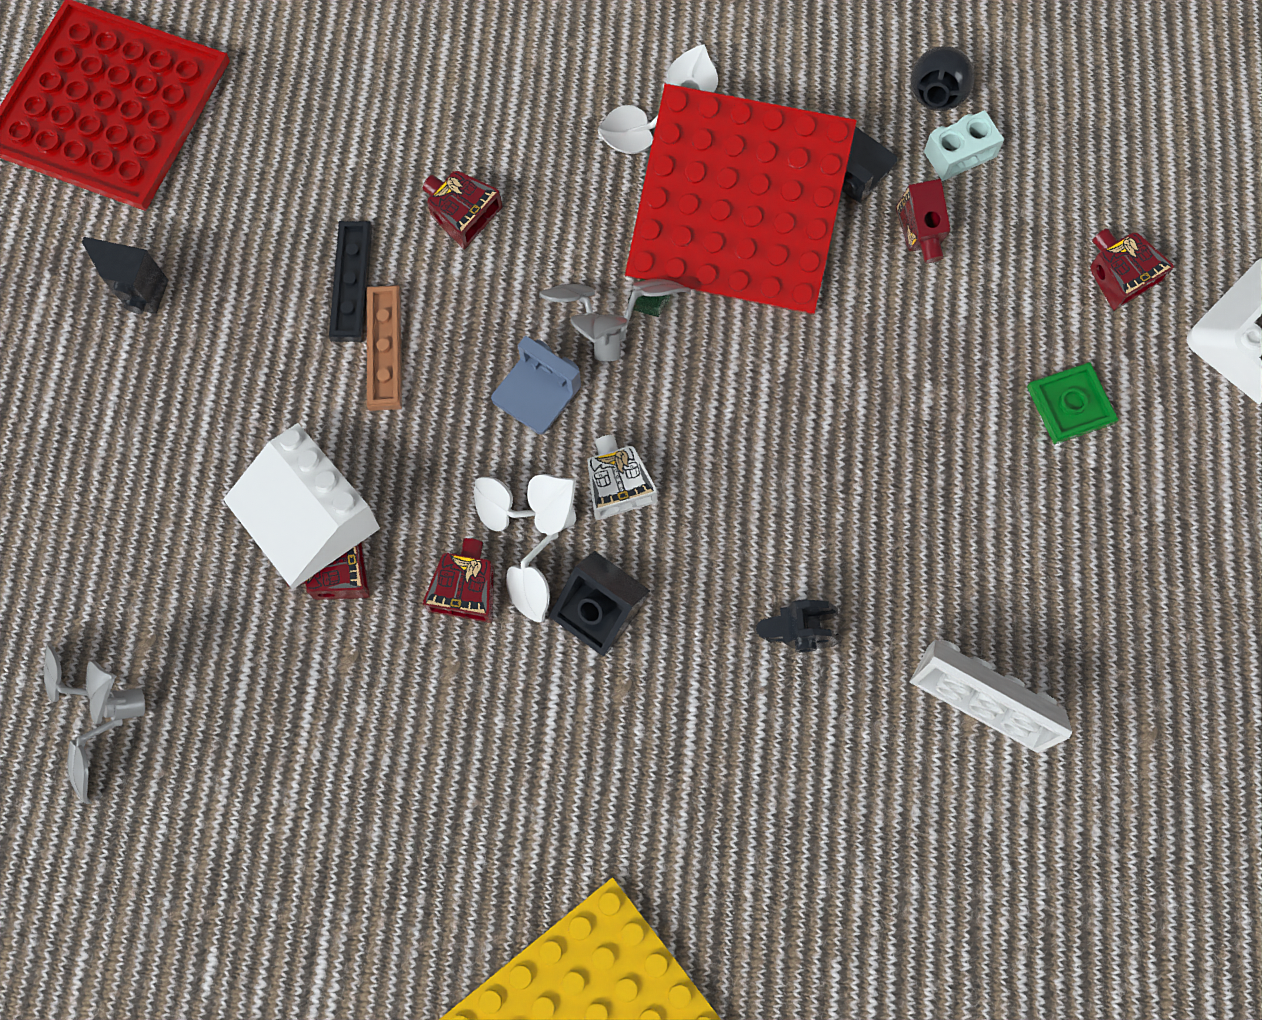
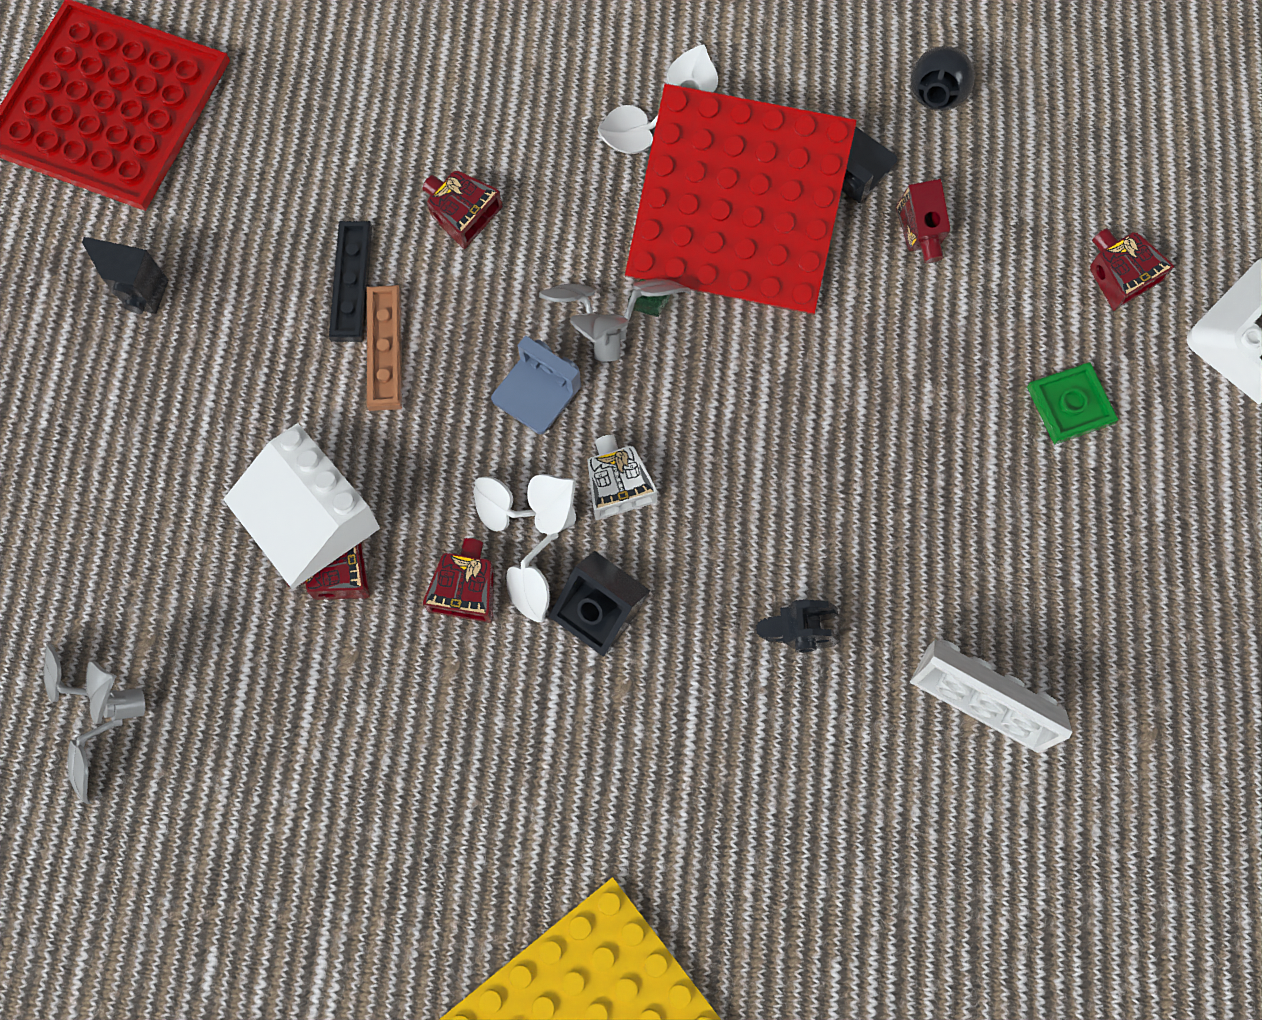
light aqua brick [924,110,1004,181] -> none

